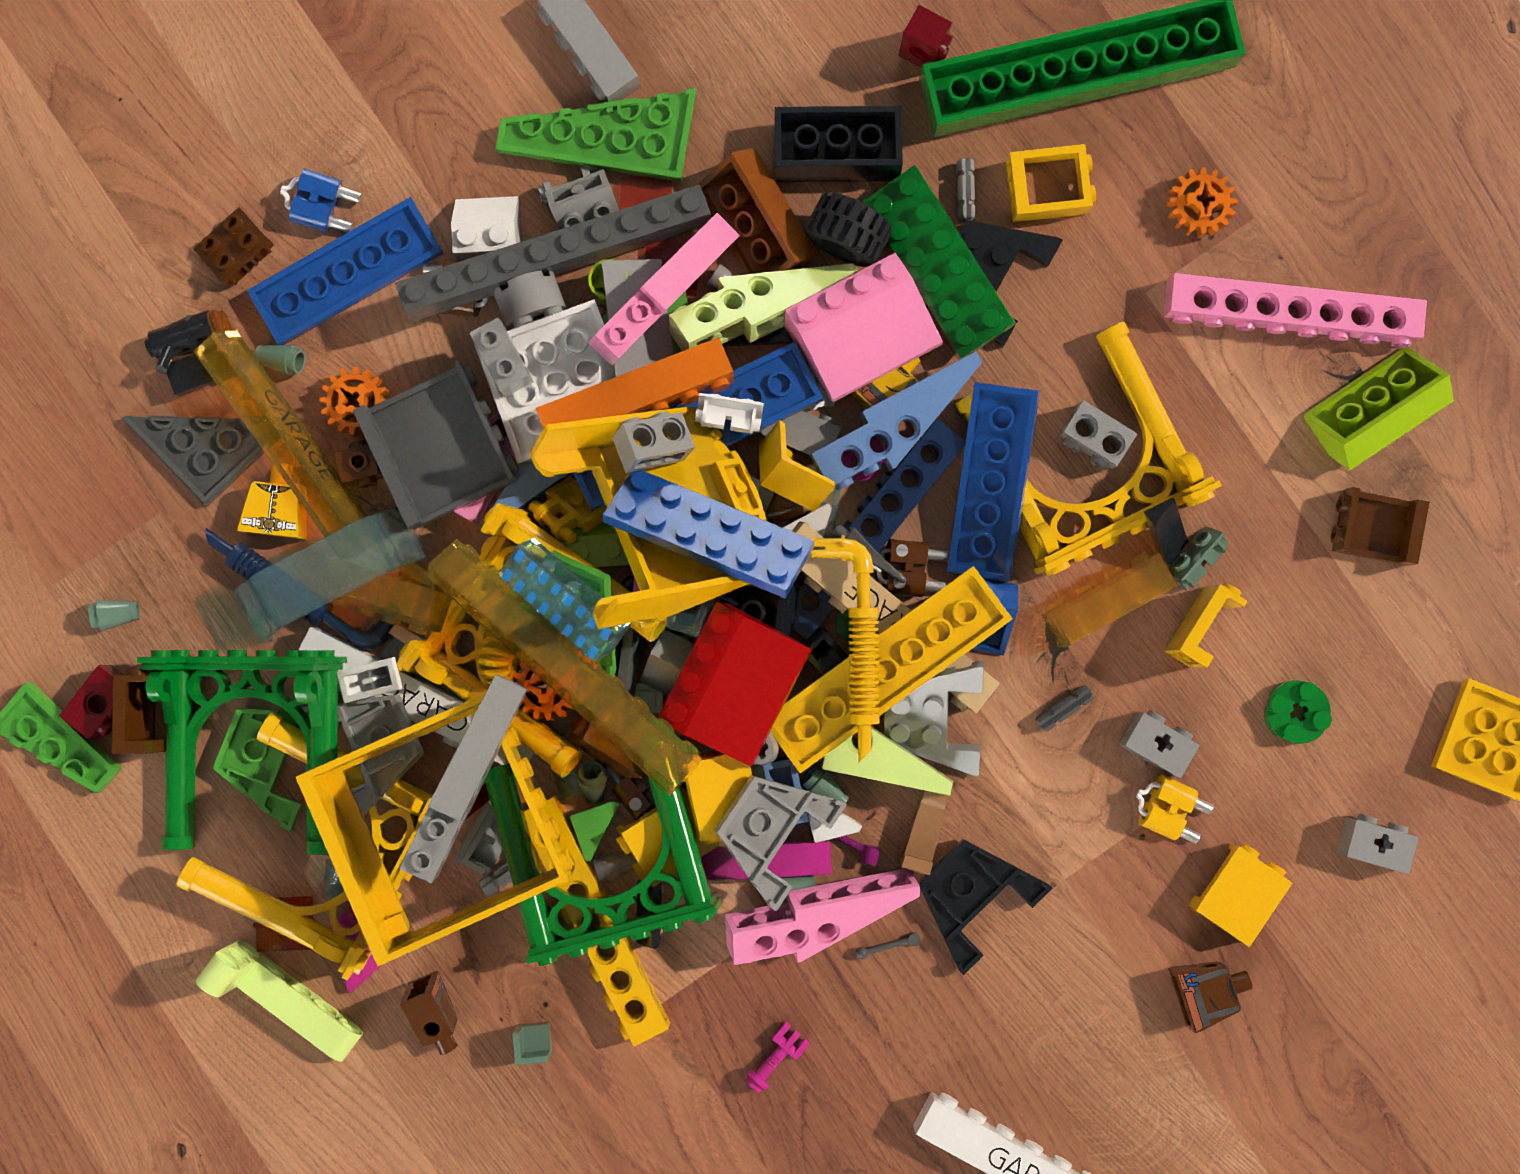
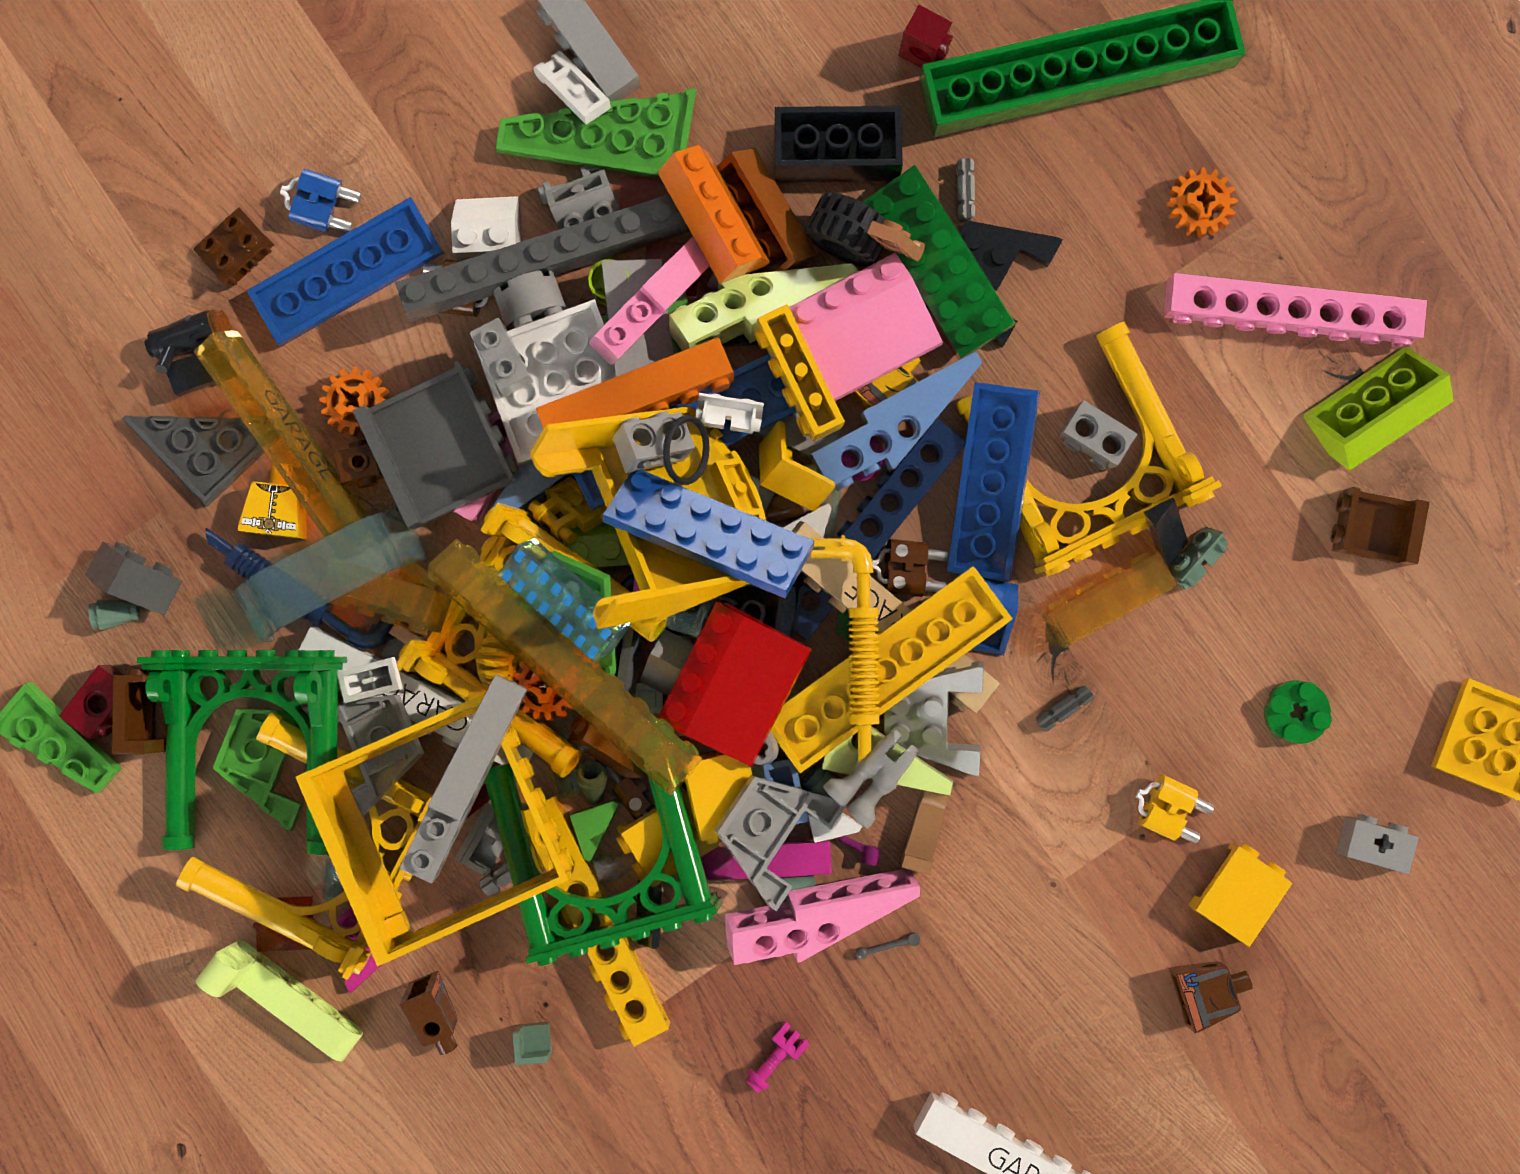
sand green cone [255,345,306,376] -> none
black slope [805,628,849,675] -> none
dark grey piece [832,524,907,584] -> none
black wing [918,839,1053,975] -> none
yellow window [1005,144,1096,223] -> none
light grey brick [1118,710,1200,779] -> none
yellow panel [1164,583,1248,668] -> none
none -> dark grey brick [85,541,182,615]
none -> white plate [533,51,611,125]
none -> orange slope [657,145,770,284]
none -> black tyre [663,415,710,485]
none -> yellow brick [754,304,845,442]
none -> light grey piece [823,730,918,829]
none -> nougat plate [867,219,925,261]

